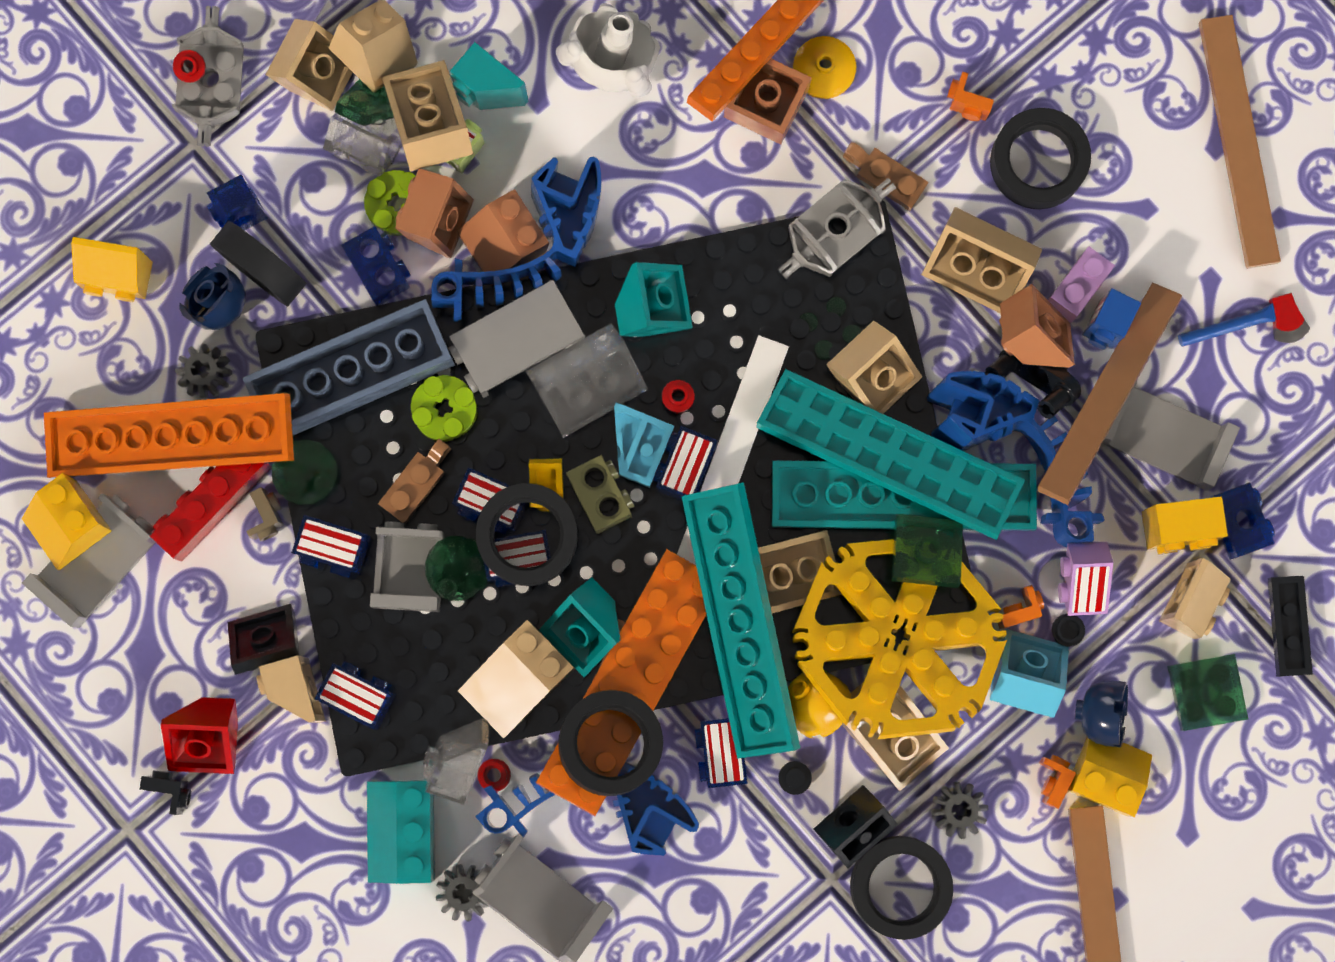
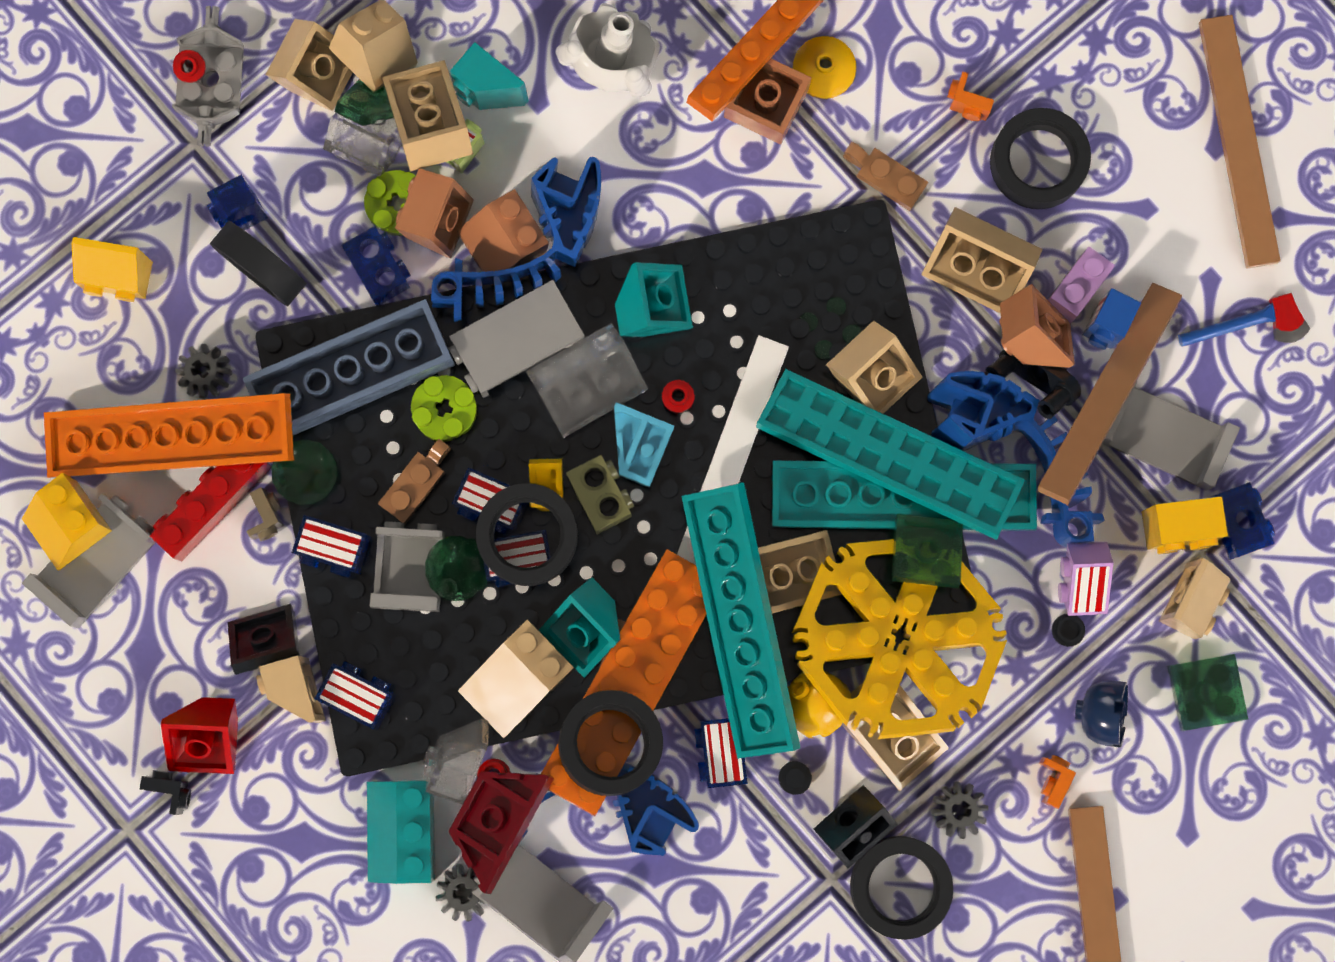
dark blue cylinder [179,263,246,330] -> none
brick [653,426,718,500] -> none
light grey plate [778,178,896,279] -> none
medium azure slope [990,629,1069,718] -> none
orange bracket [998,585,1044,630] -> none
yellow slope [1068,737,1152,817] -> none
black plate [1267,576,1313,677] -> none
none -> dark red wing [448,772,554,894]

